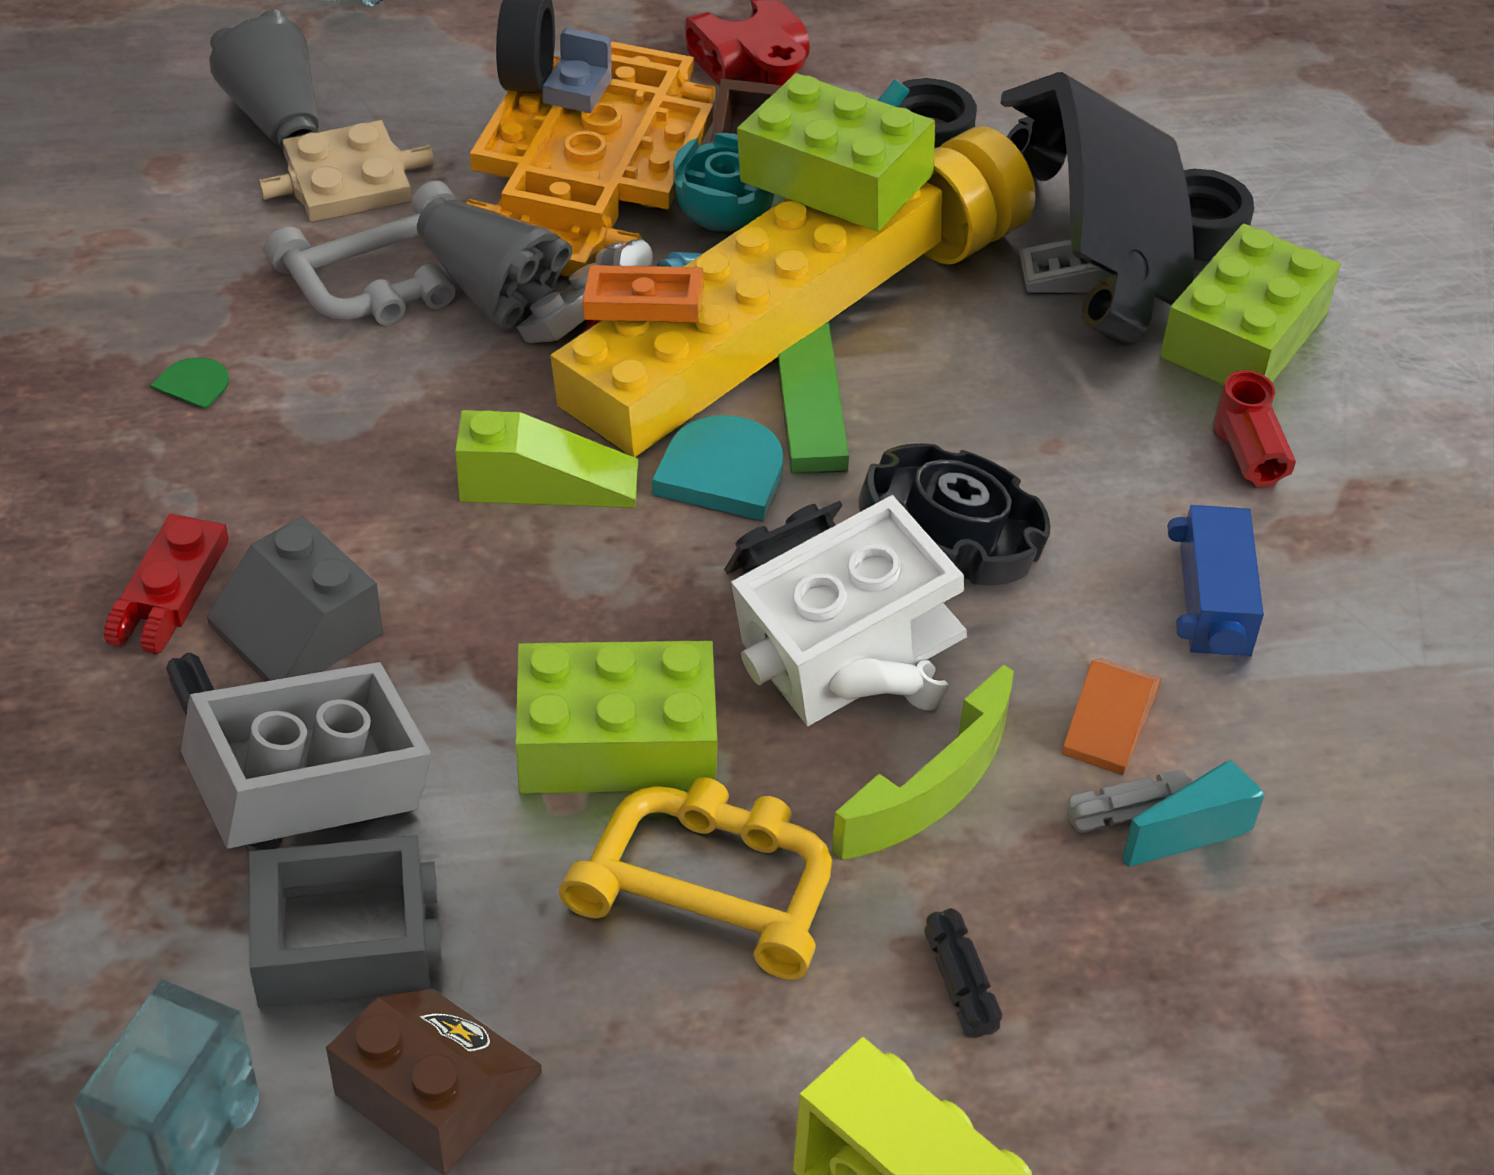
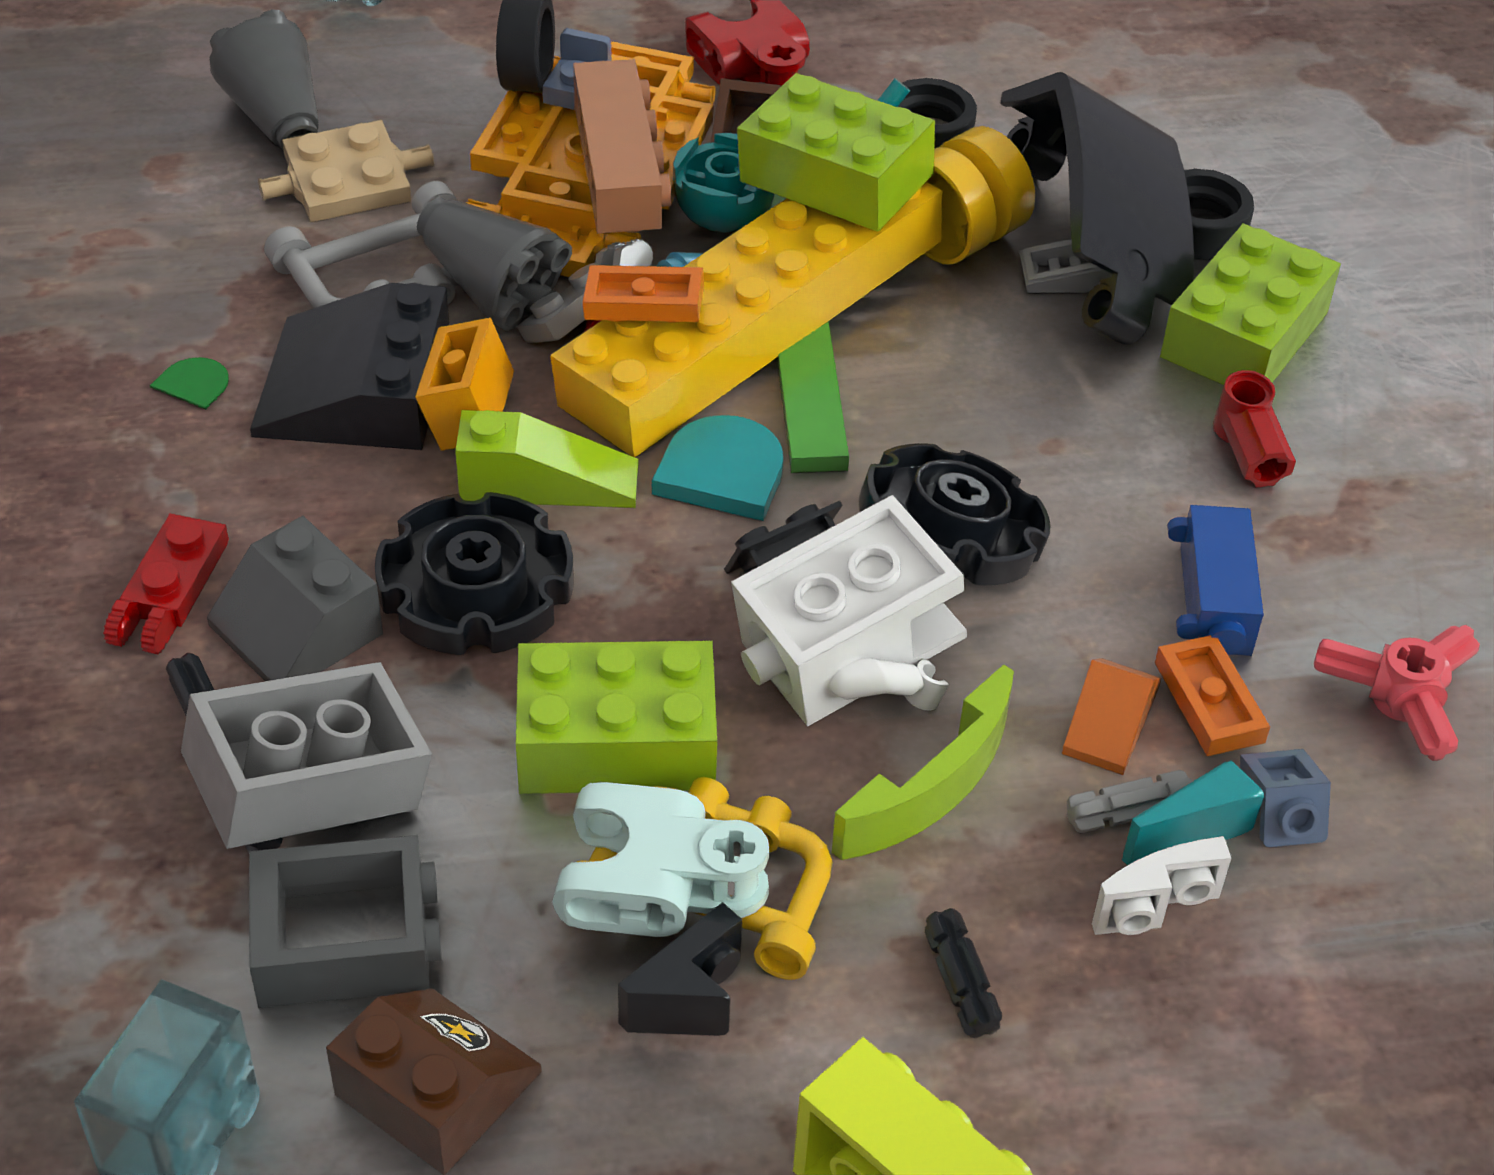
none -> black slope [250,283,449,450]
none -> black piece [375,492,574,655]
none -> light orange brick [415,317,514,451]
none -> light aqua piece [552,782,769,937]
none -> nougat brick [573,59,671,234]
none -> black slope [618,902,742,1036]
none -> white slope [1092,836,1231,935]
none -> orange plate [1155,635,1270,757]
none -> sand blue bracket [1240,749,1331,847]
none -> coral bush [1314,625,1480,761]

